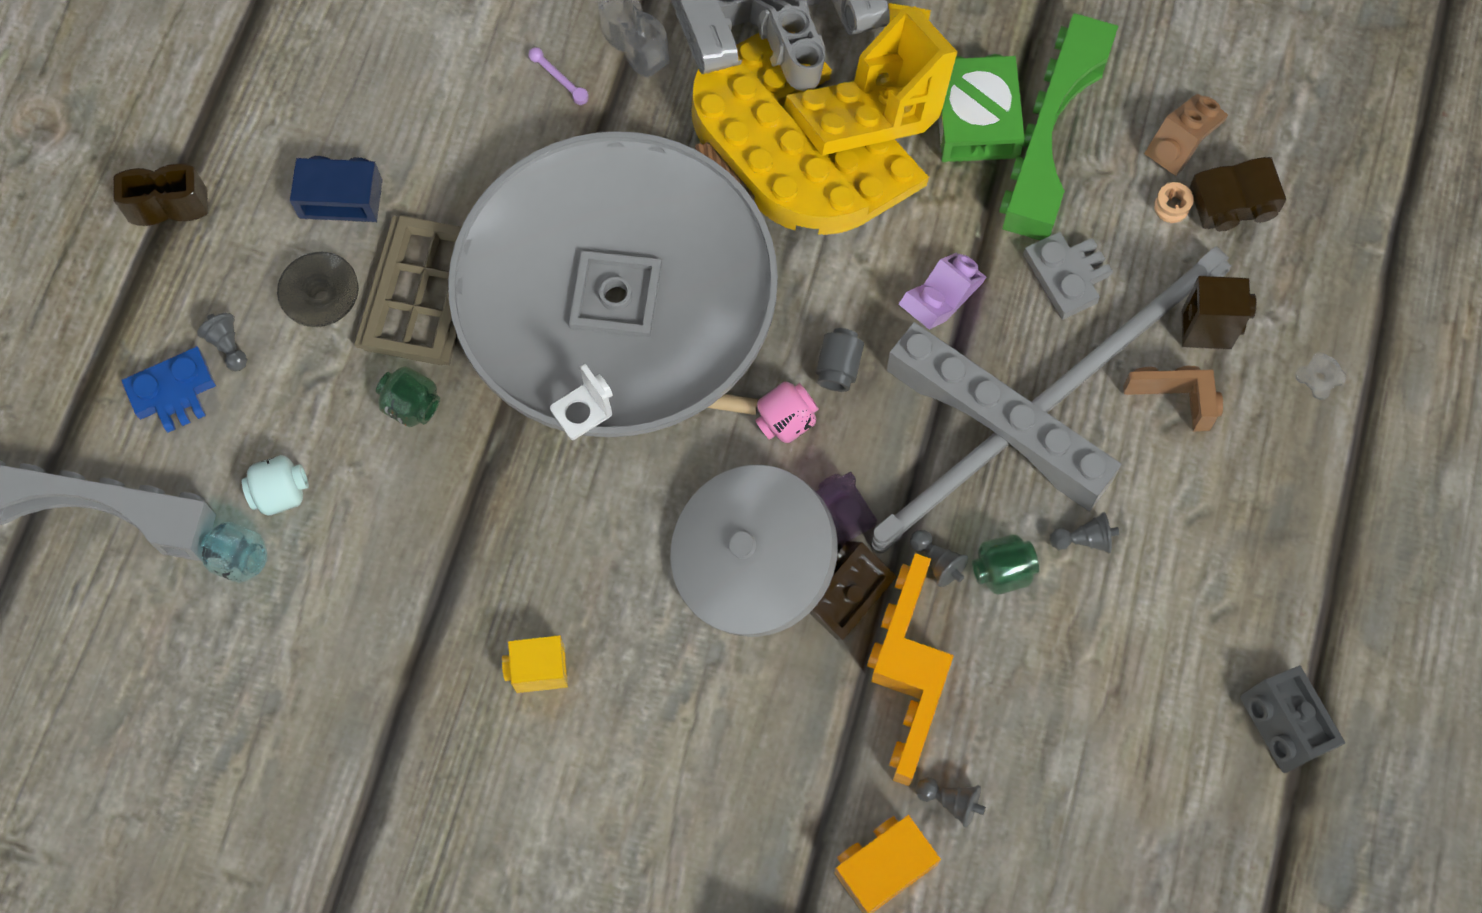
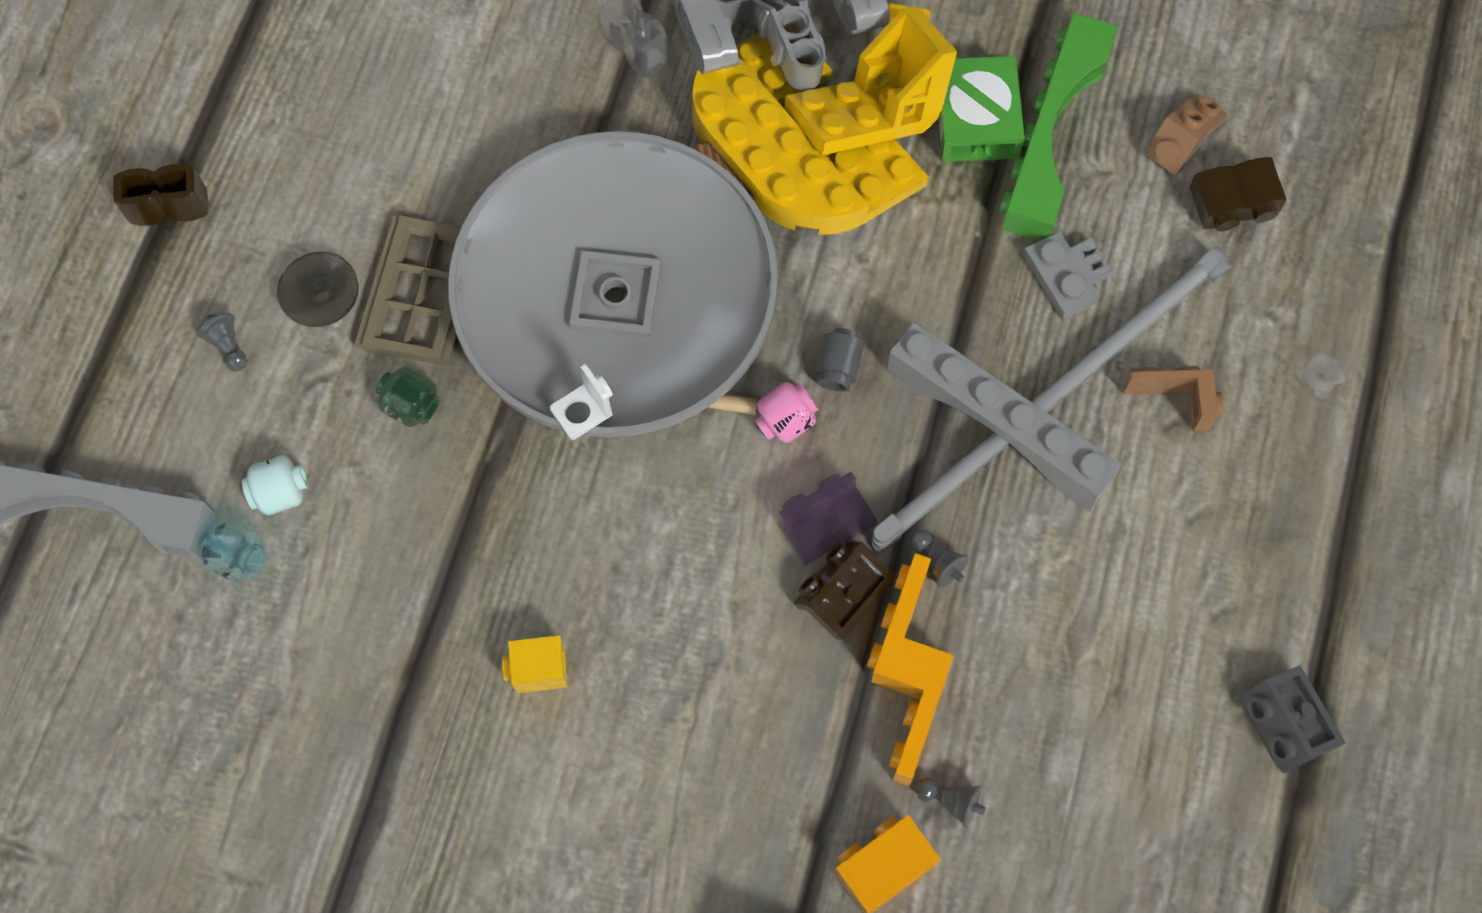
blue hinge [121,346,216,433] -> none
dark blue brick [290,156,383,222] -> none
lavender hinge [528,47,588,105] -> none
light grey dish [671,465,837,637] -> none
lavender slope [899,253,987,330] -> none
clear green head [972,534,1039,595] -> none
dark grey piece [1050,512,1119,554] -> none
light nougat bush [1154,182,1194,223] -> none
dark brown brick [1181,276,1257,349] -> none

